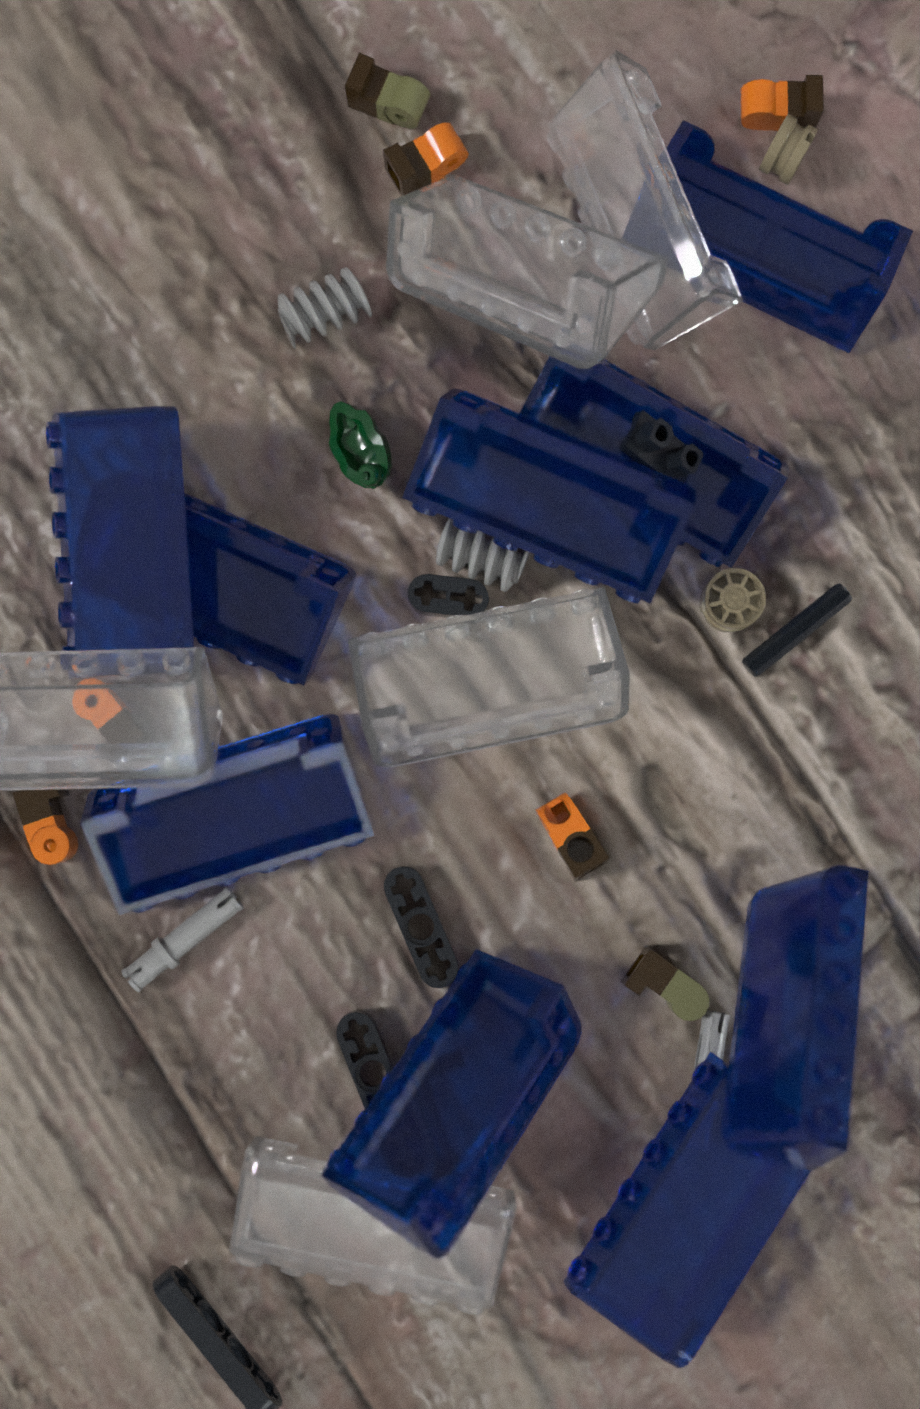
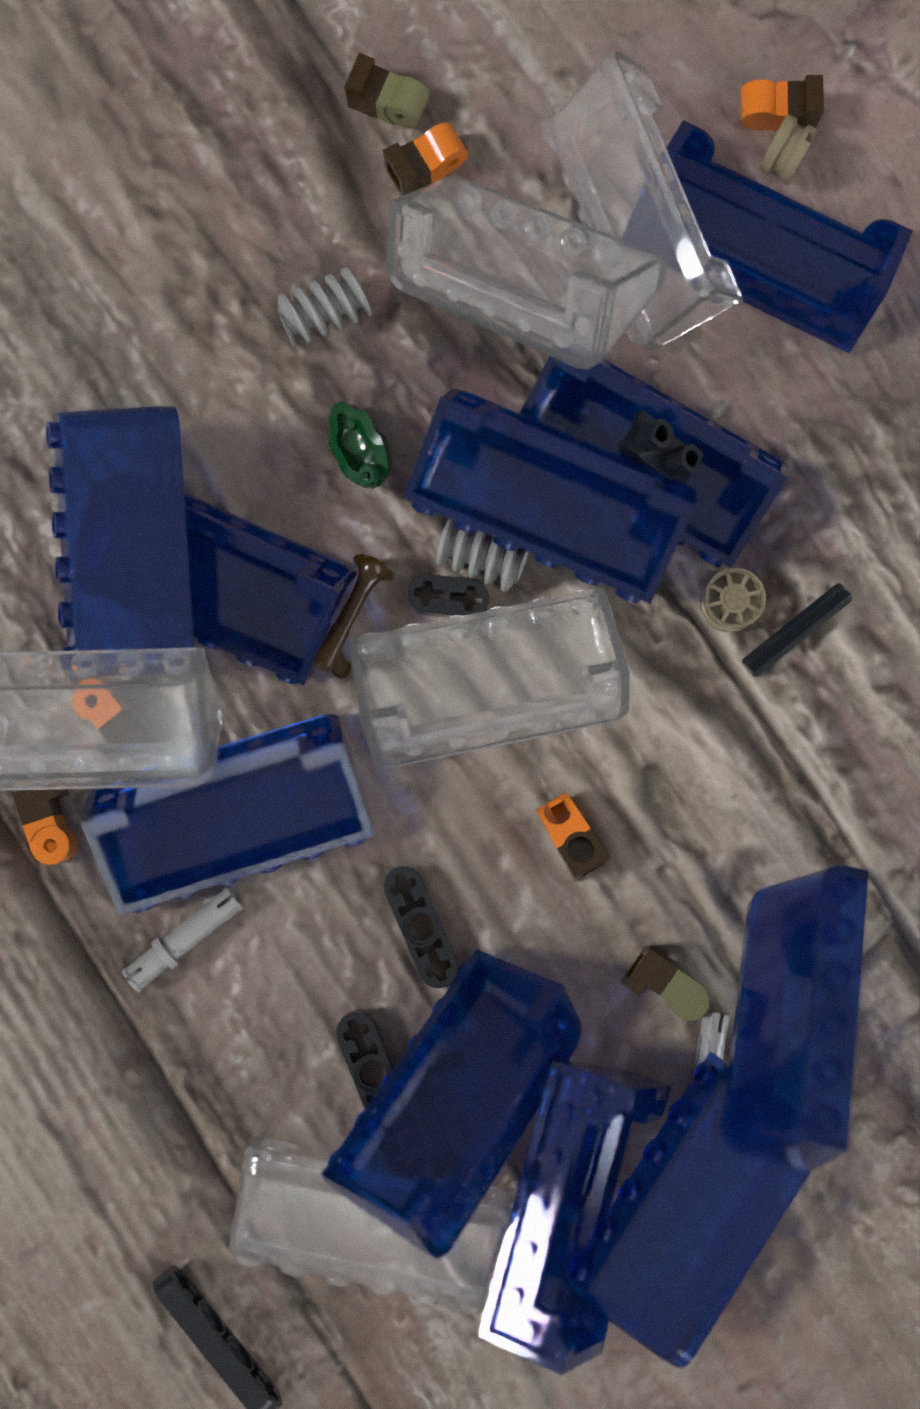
none -> dark brown piece [312,554,394,679]
none -> clear blue windscreen [478,1059,672,1375]

